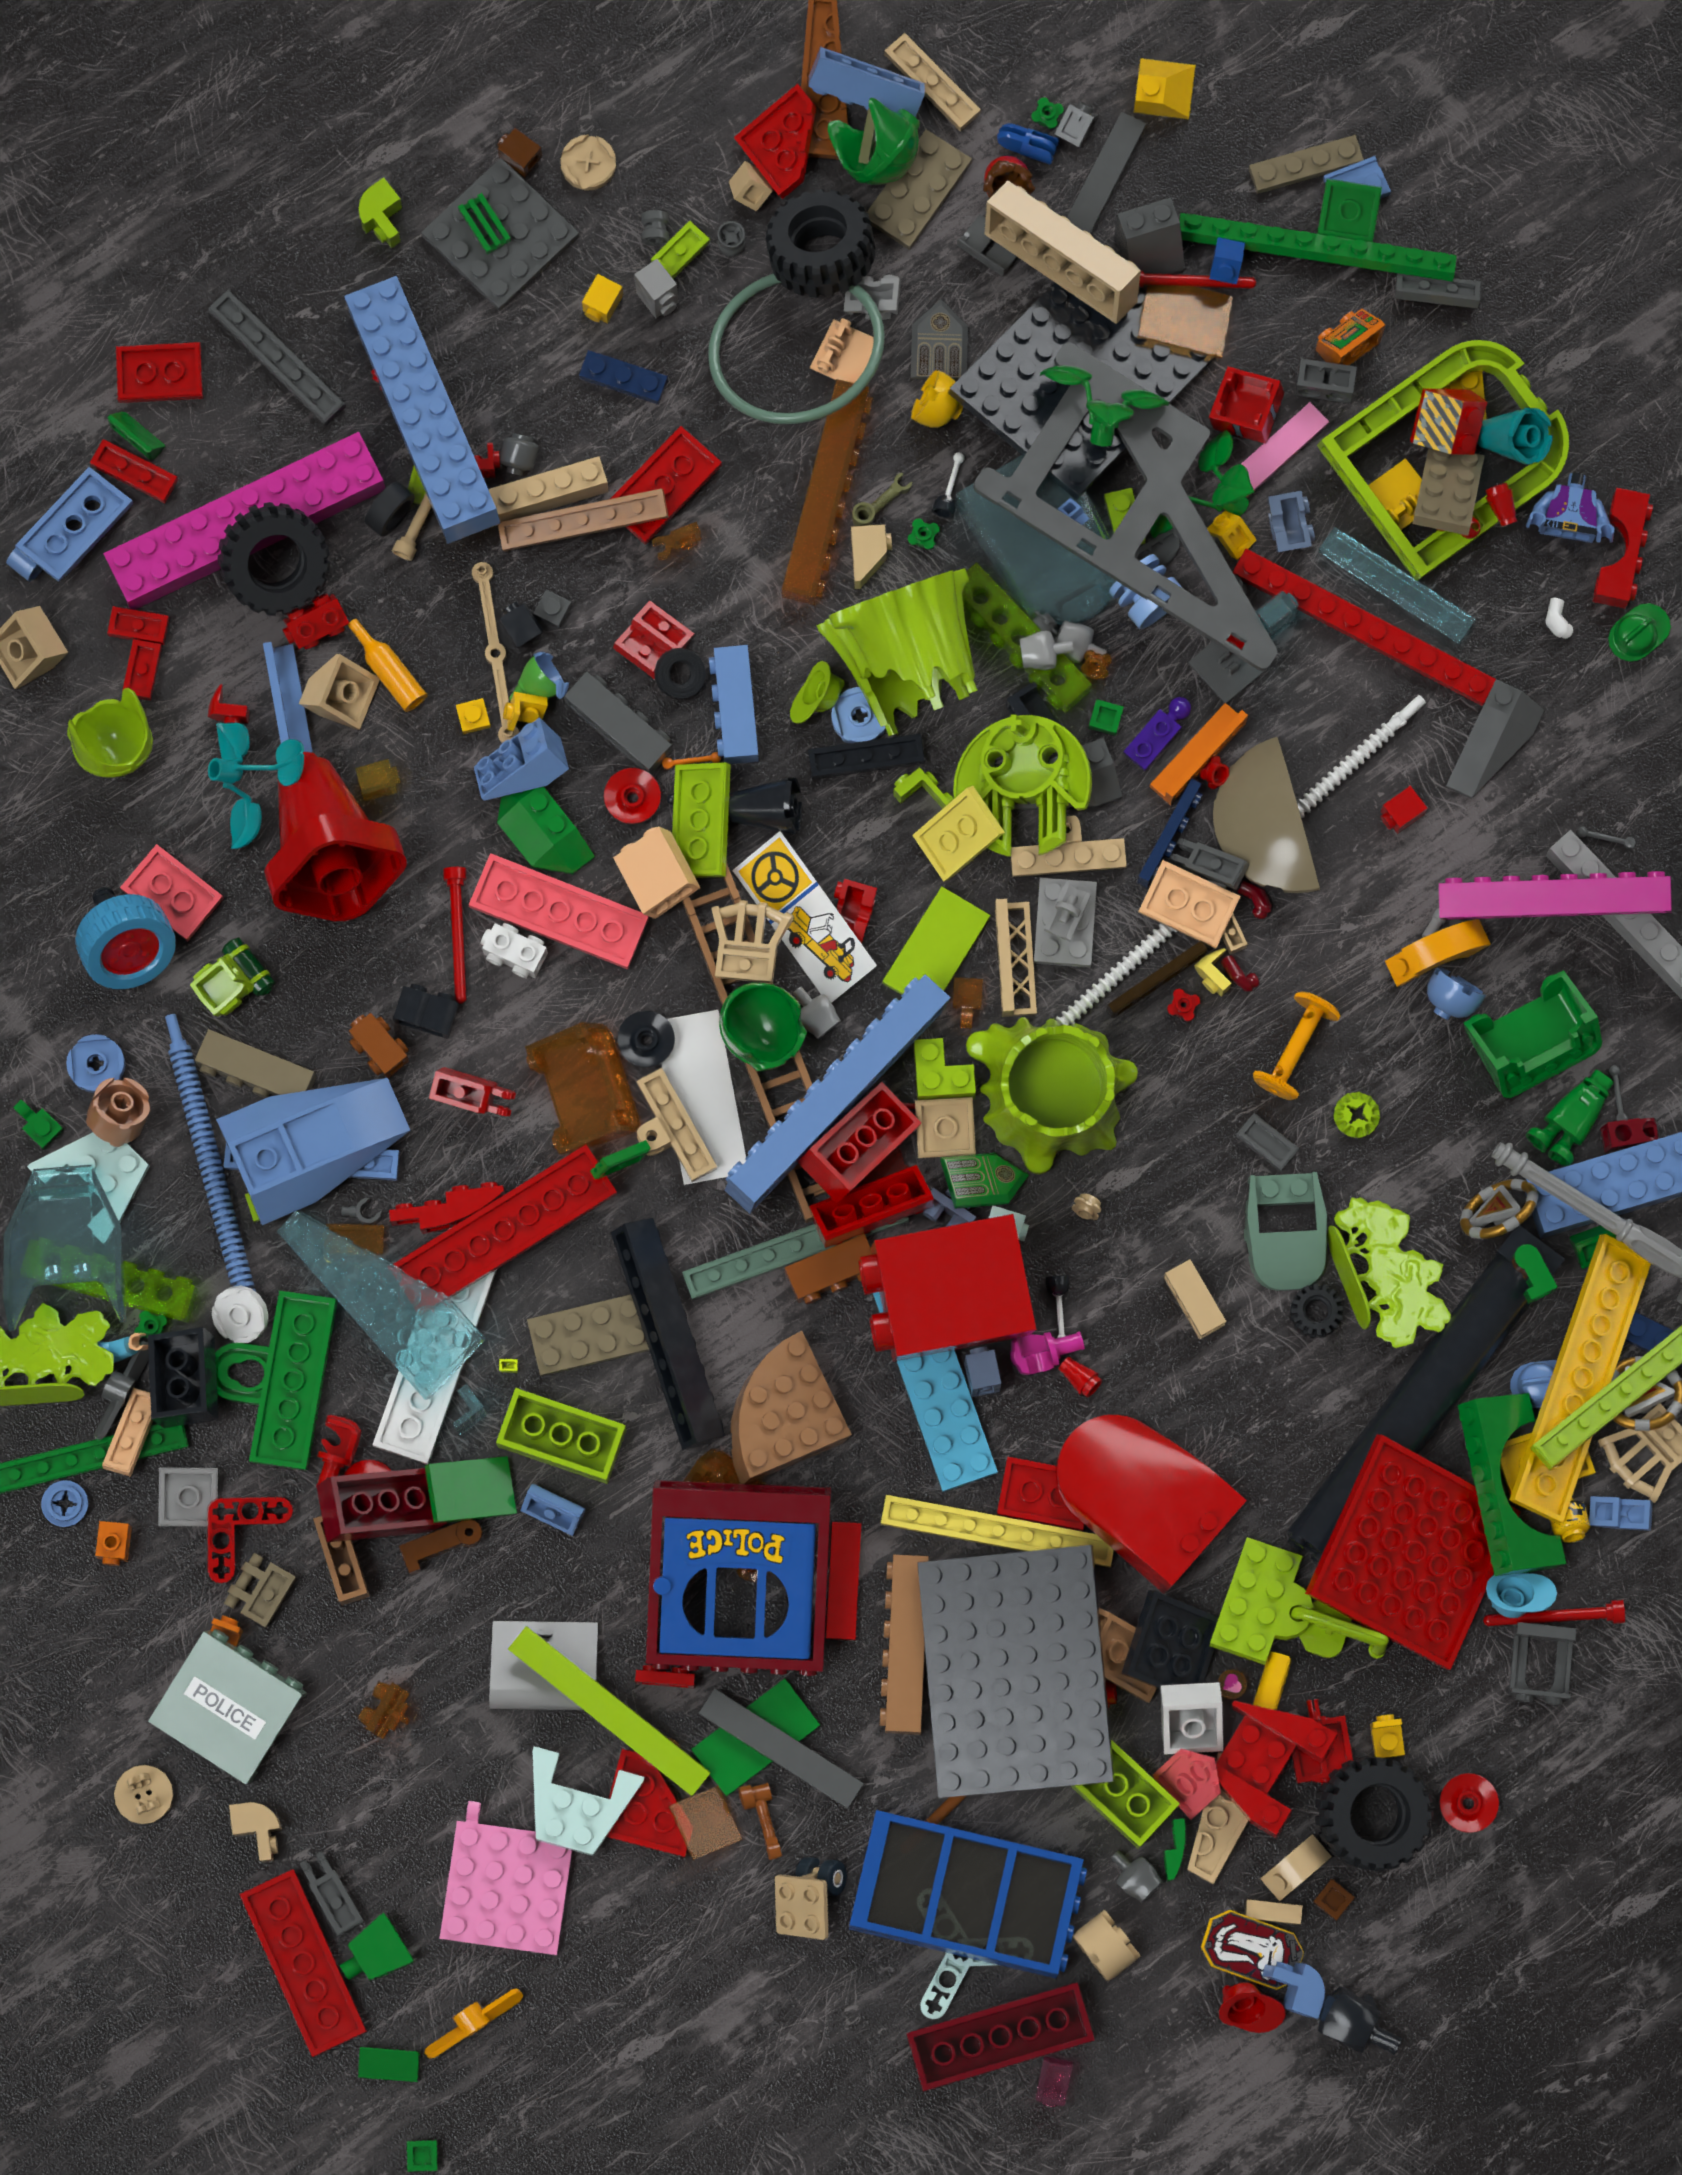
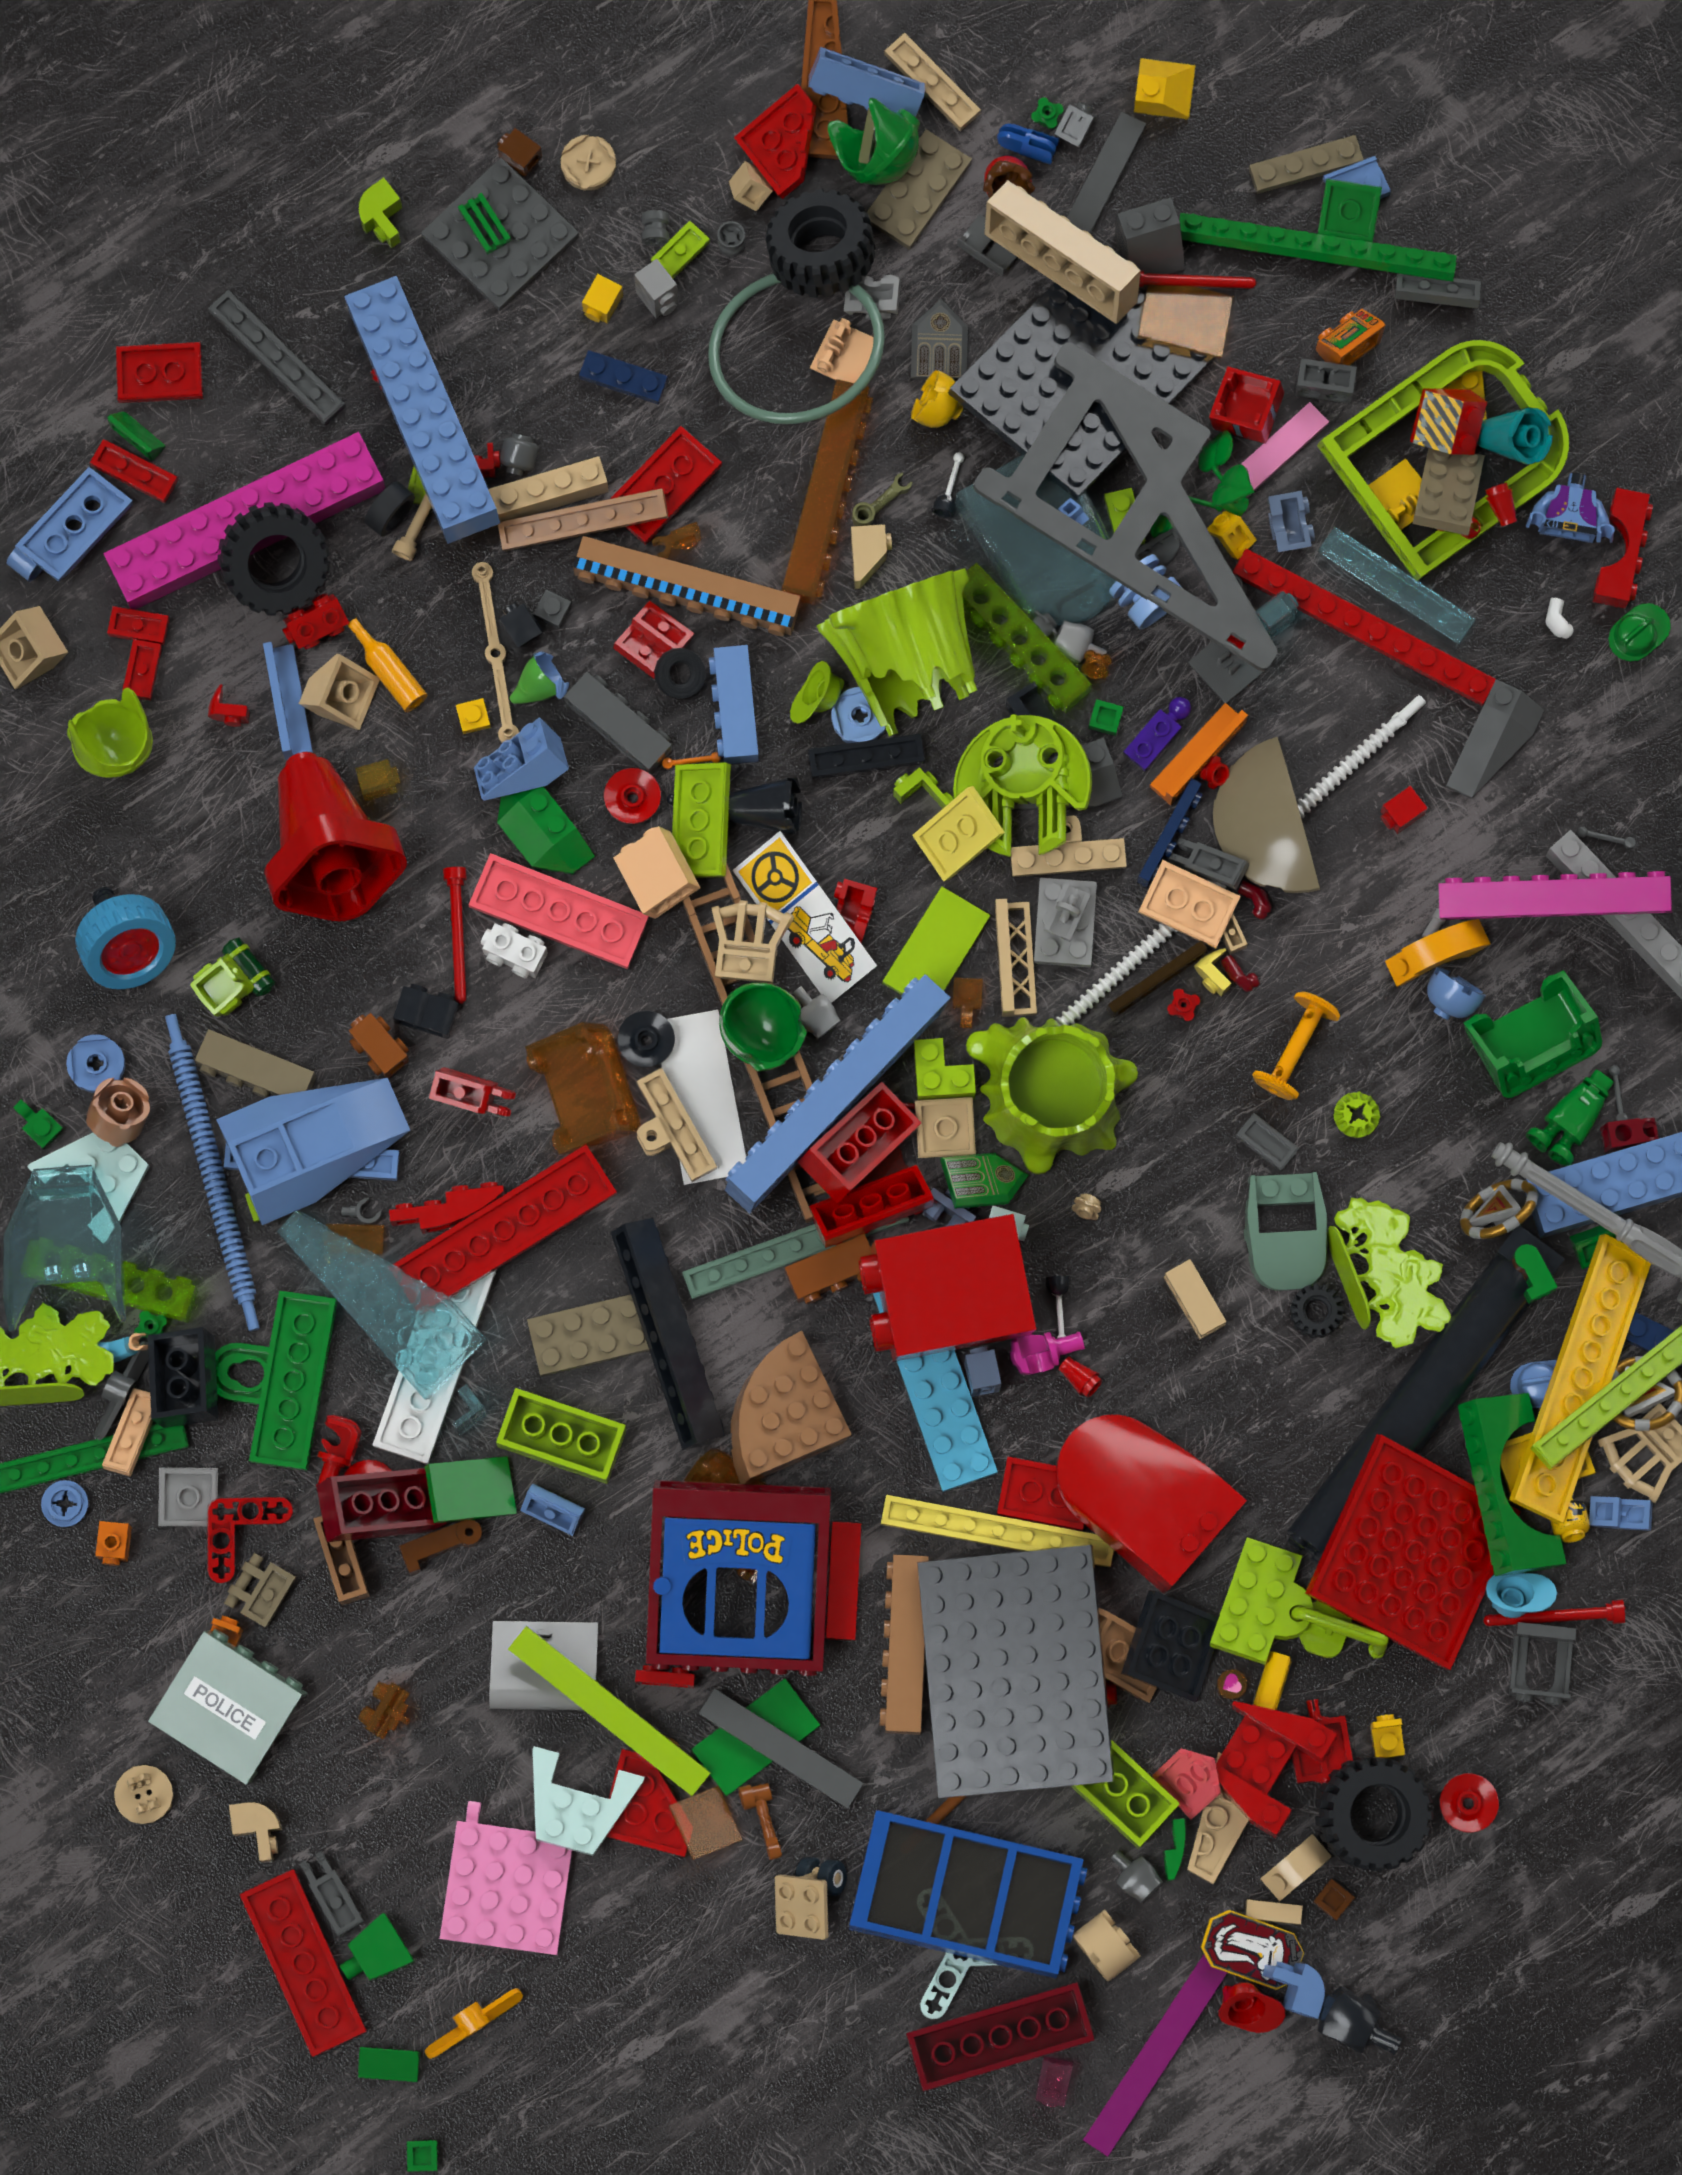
coral plate [120,844,224,942] -> none
teal plant [208,723,304,849] -> none
white tile [212,1285,268,1343] -> none
neon yellow piece [499,1359,518,1373] -> none
yellow bracket [503,692,548,731] -> none
green tile [590,1140,651,1179] -> none
green plate [908,518,939,550] -> none
light grey piece [1020,631,1074,670] -> none
green plant [1040,365,1169,446] -> none
white brick [1161,1682,1223,1754] -> none
blue brick [1209,237,1245,285] -> none
none -> medium nougat brick [573,536,801,636]
none -> magenta tile [1083,1954,1227,2157]

